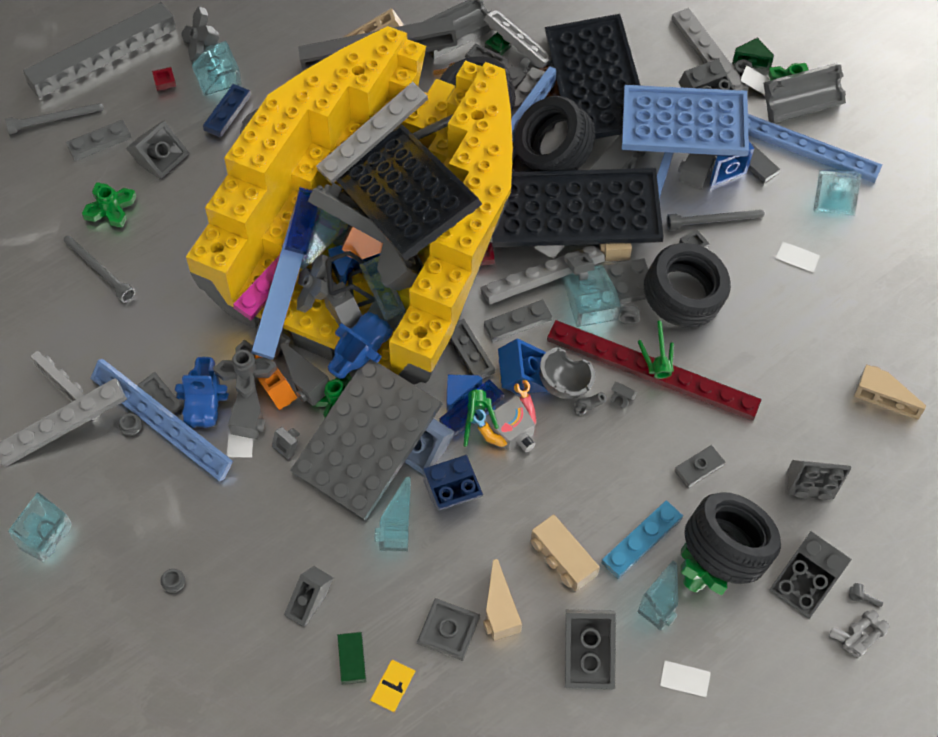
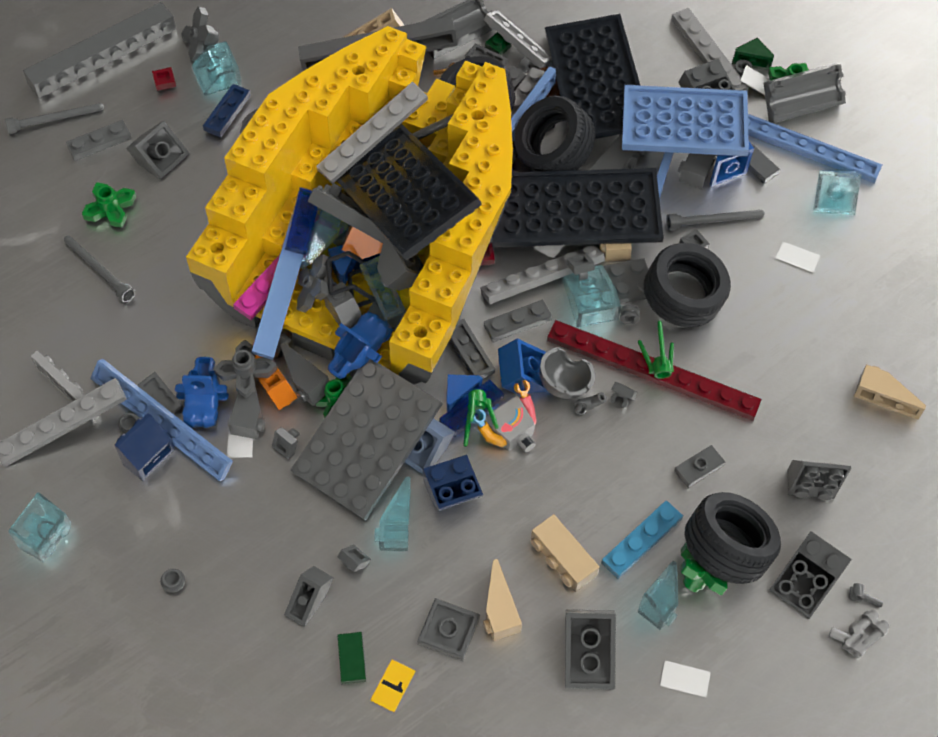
none -> dark blue slope [114,413,175,481]
none -> dark grey plate [337,545,371,572]

